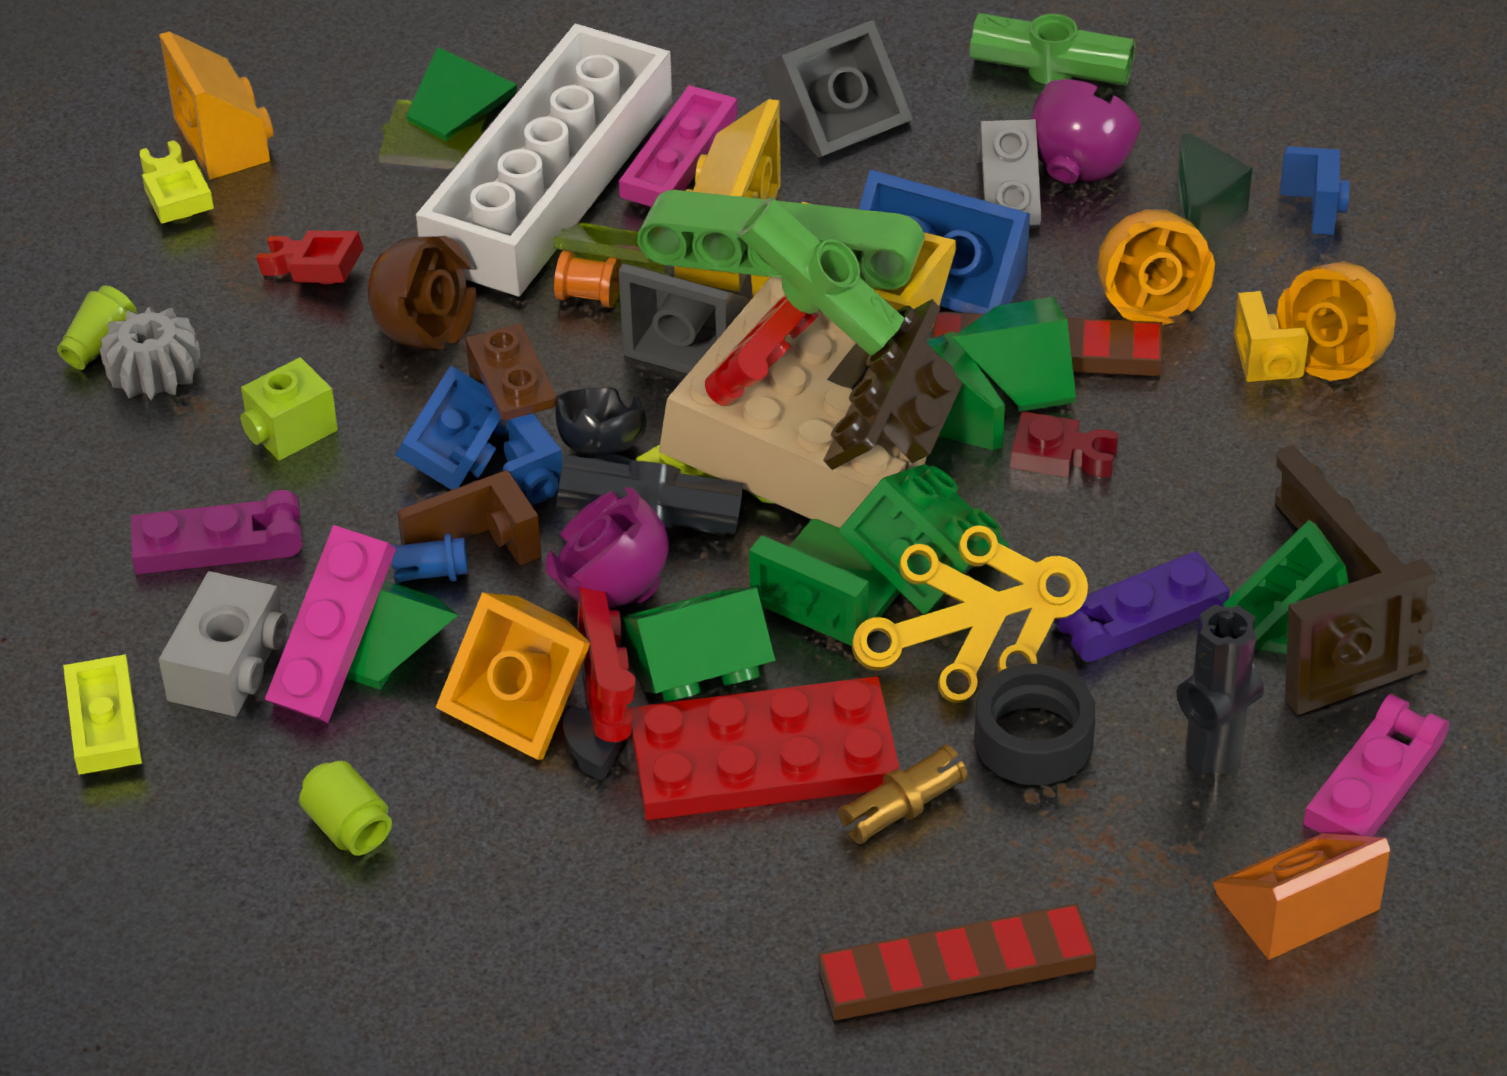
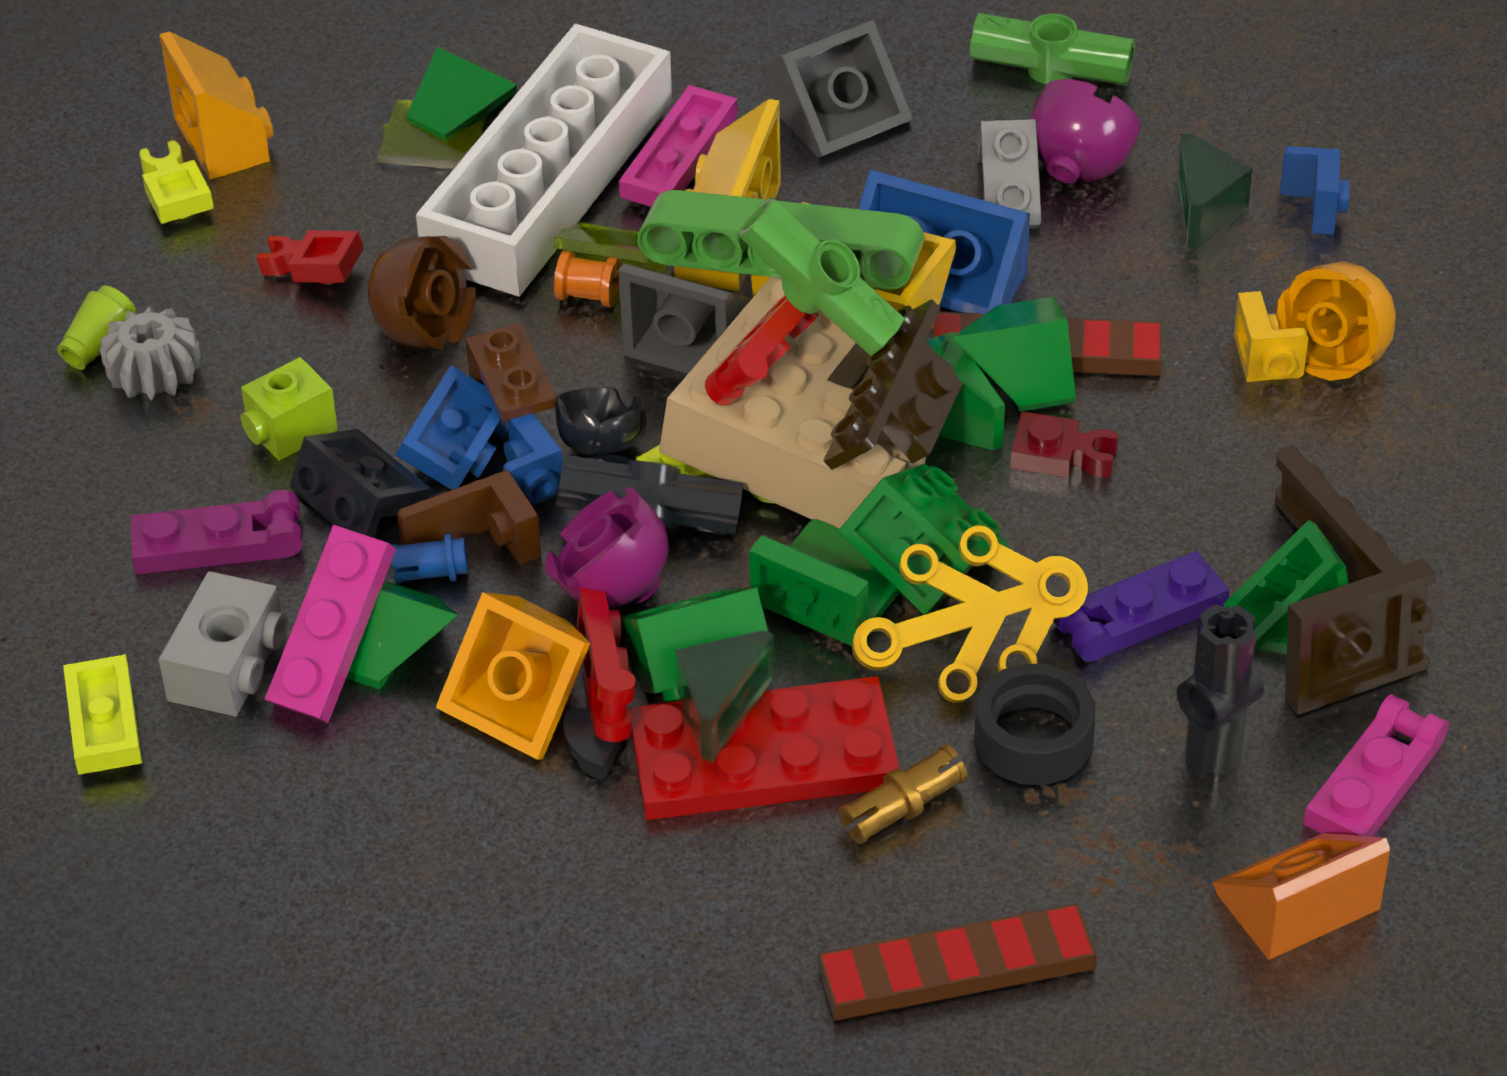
lime brick [299,761,392,856] -> none
light orange cylinder [1097,209,1215,326] -> none
none -> black bracket [290,429,431,538]
none -> clear green slope [675,630,774,762]

